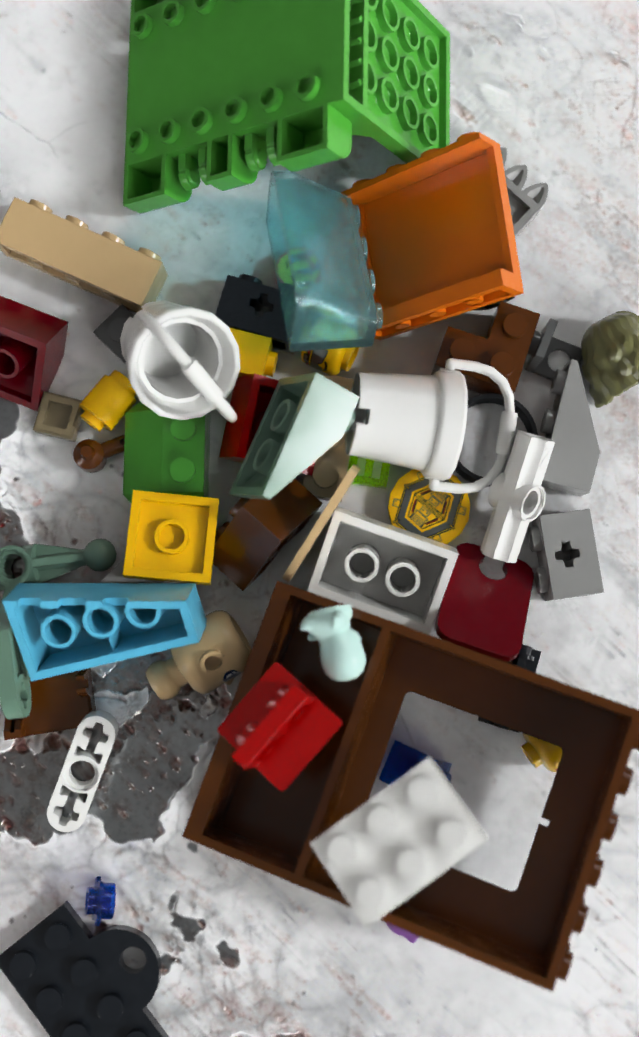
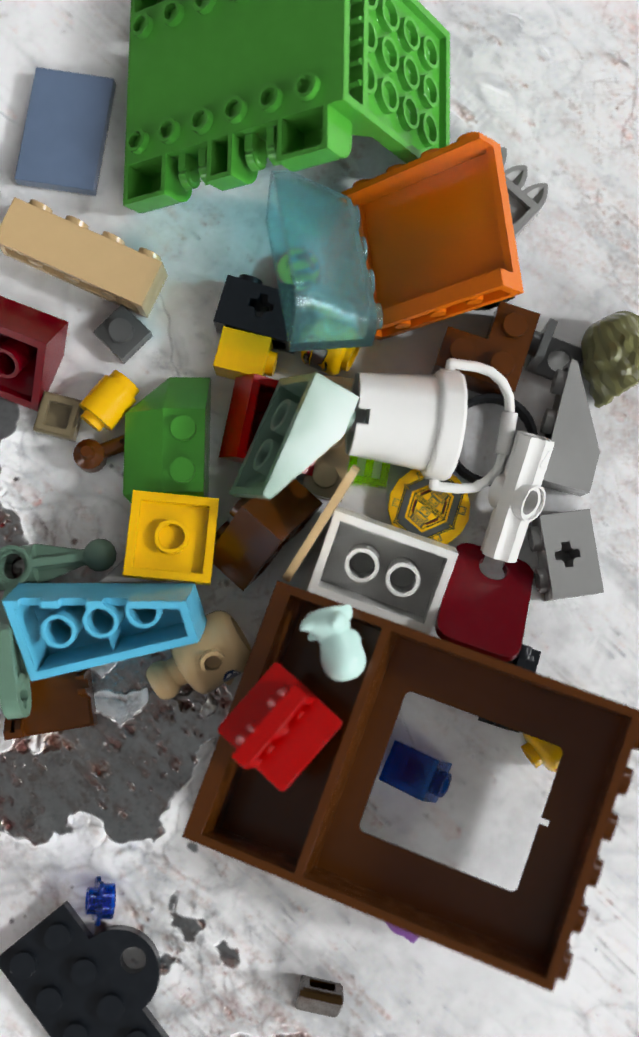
white beam [47,710,118,832] -> none
white piece [120,300,241,423] -> none
white brick [309,756,488,929] -> none
none -> sand blue tile [14,67,116,196]
none -> dark brown slope [295,975,344,1017]

